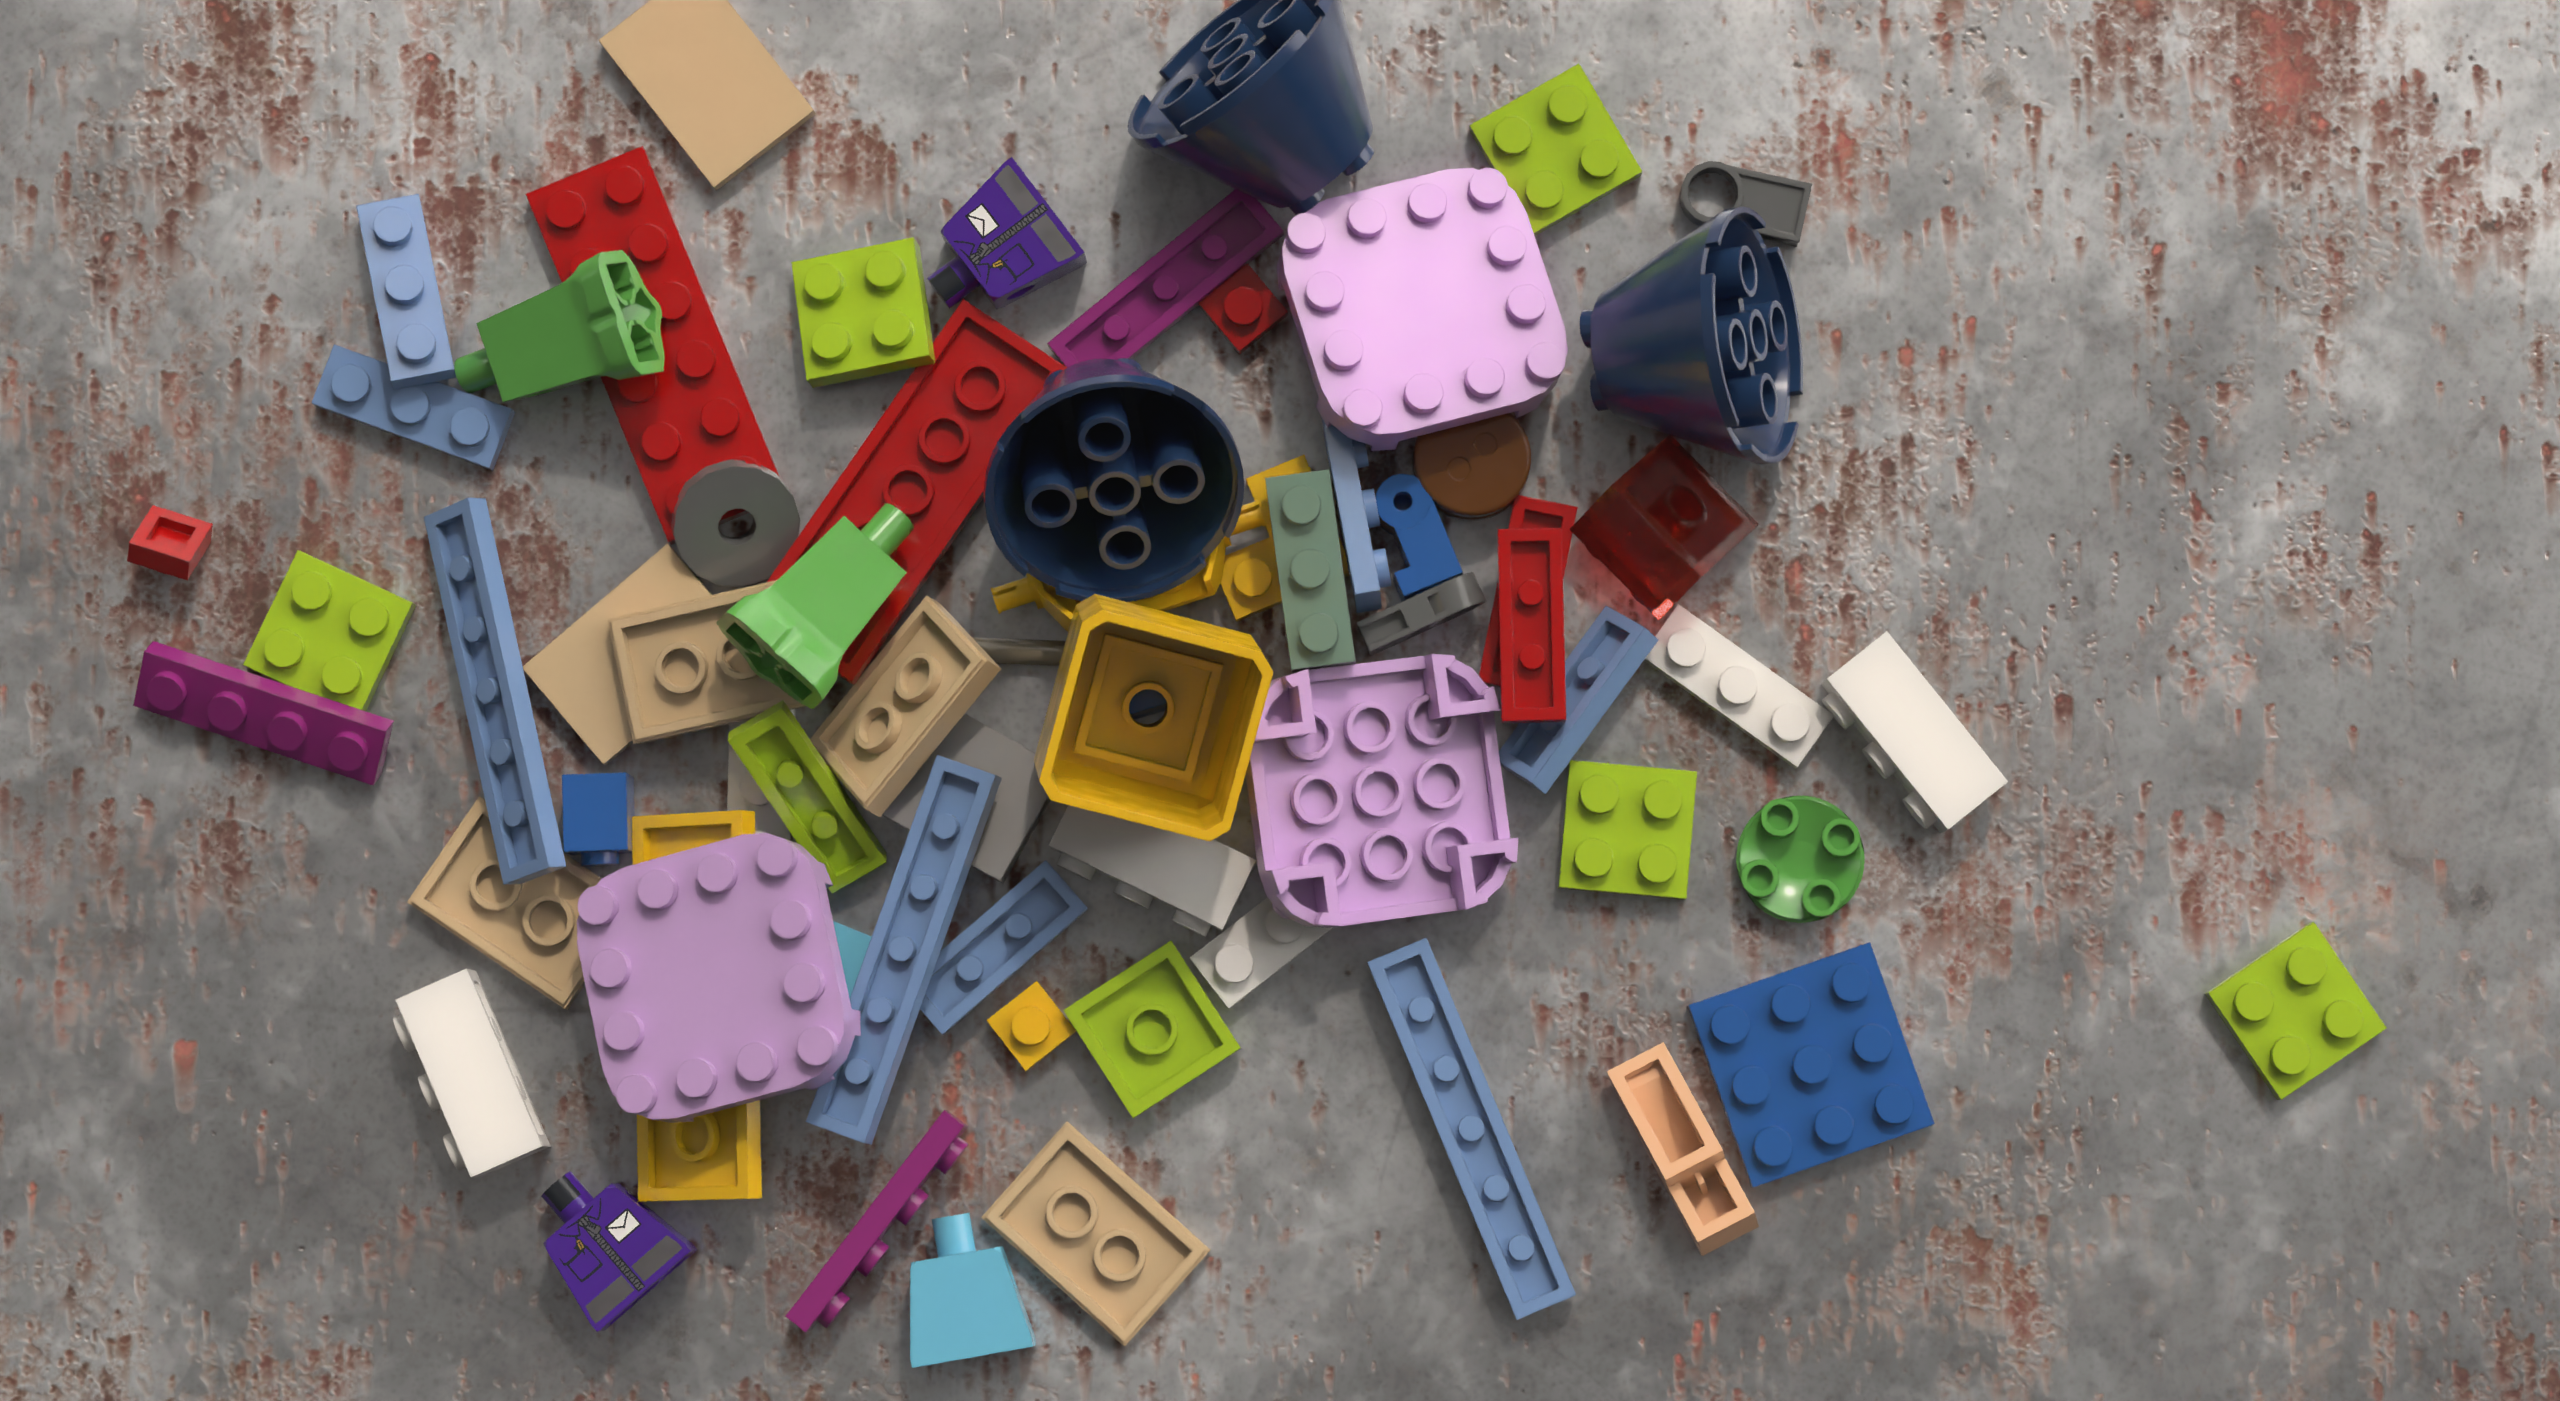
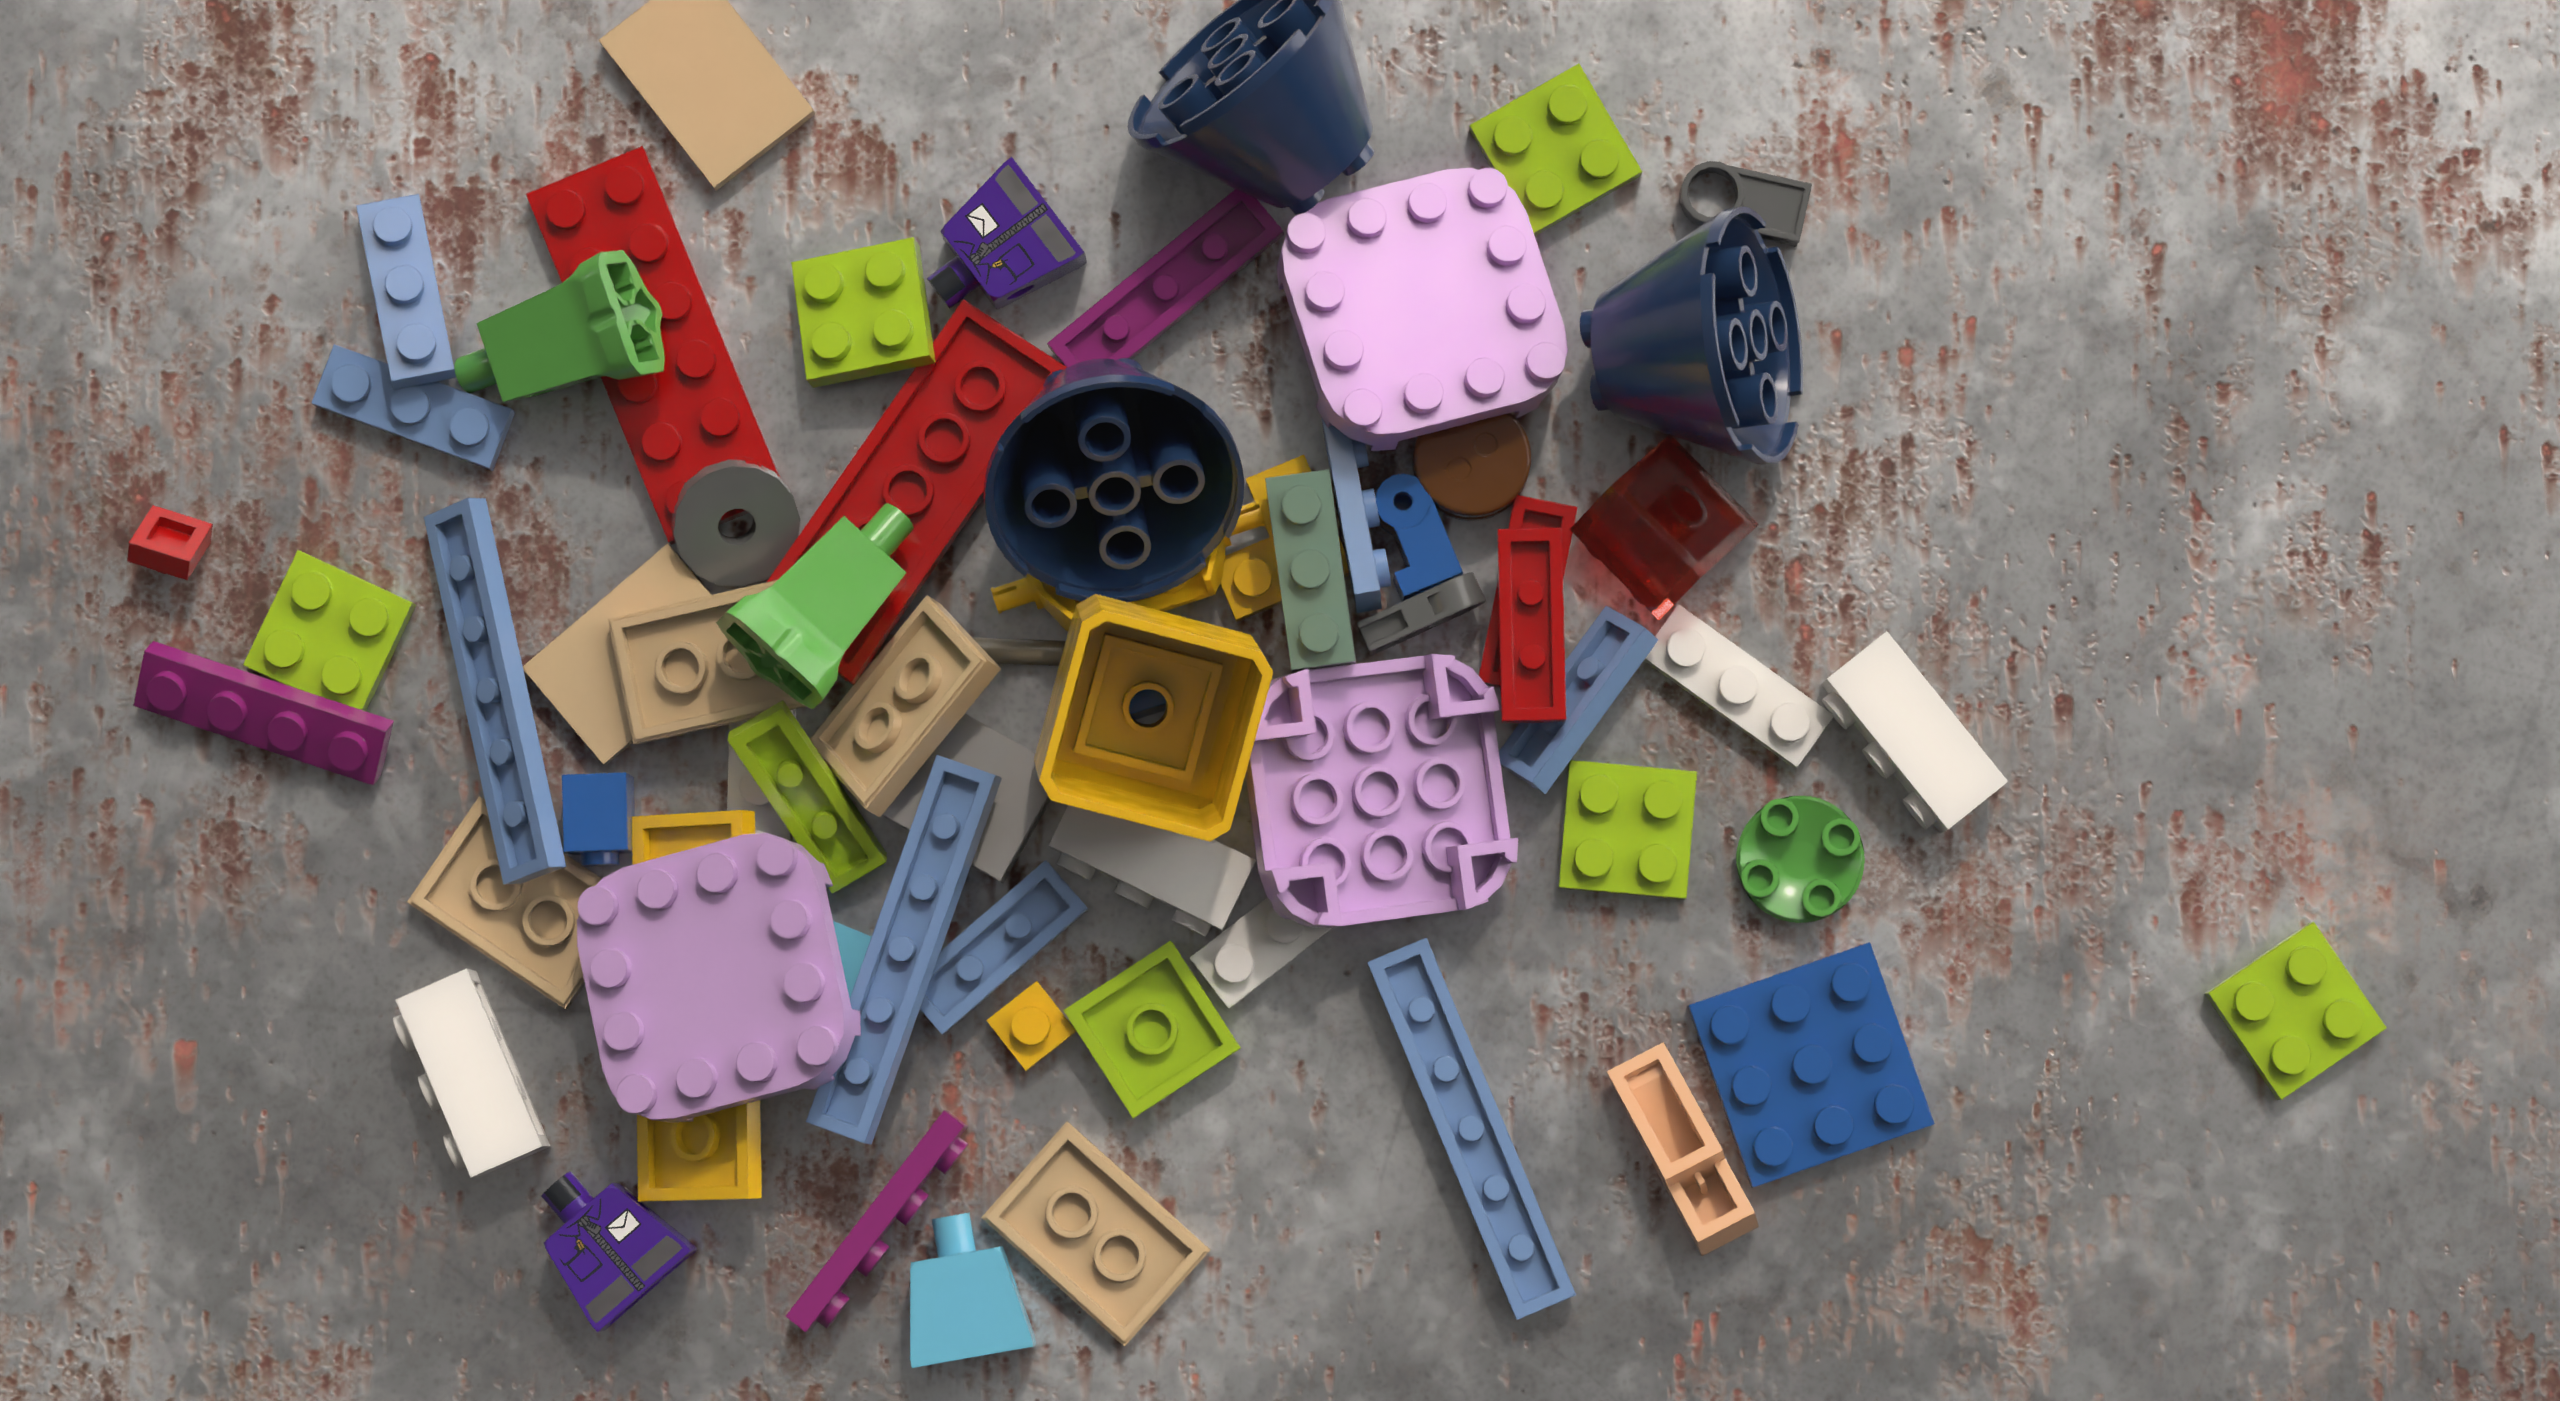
red plate [1199,263,1288,355] -> none

